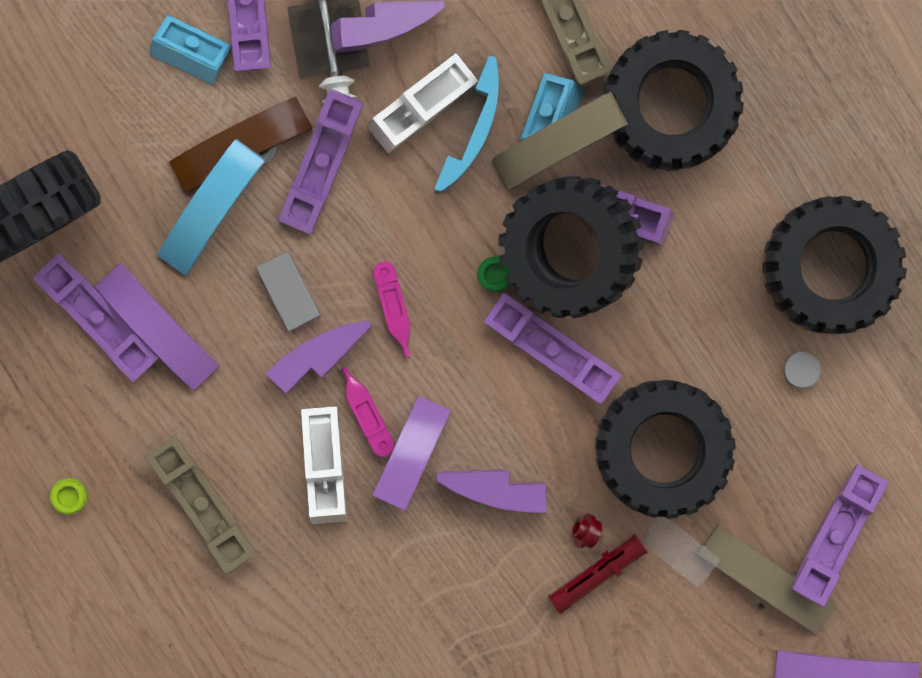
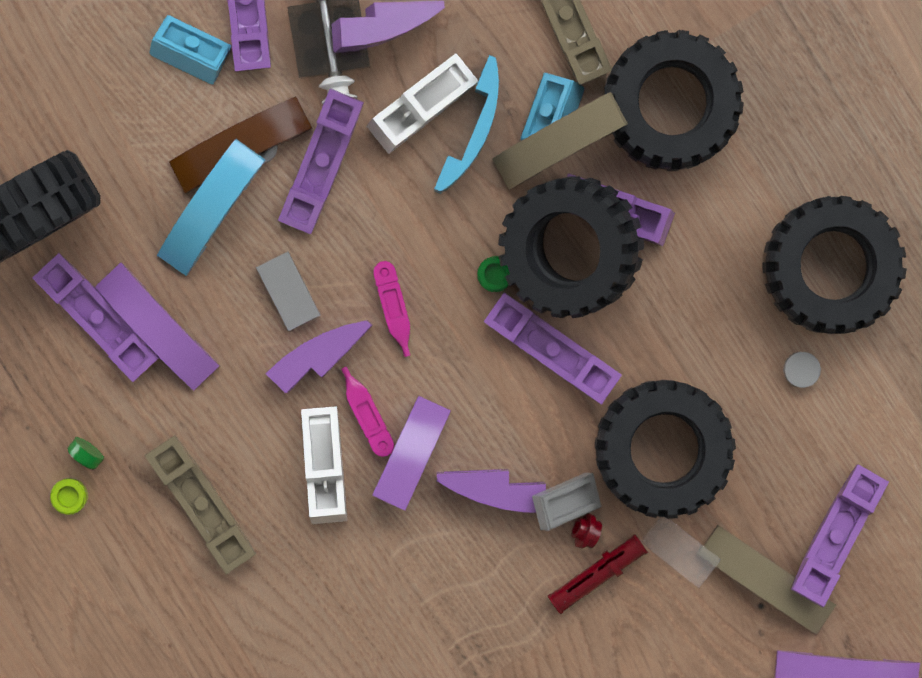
none -> green tile [67,437,104,470]
none -> light grey tile [532,473,601,531]

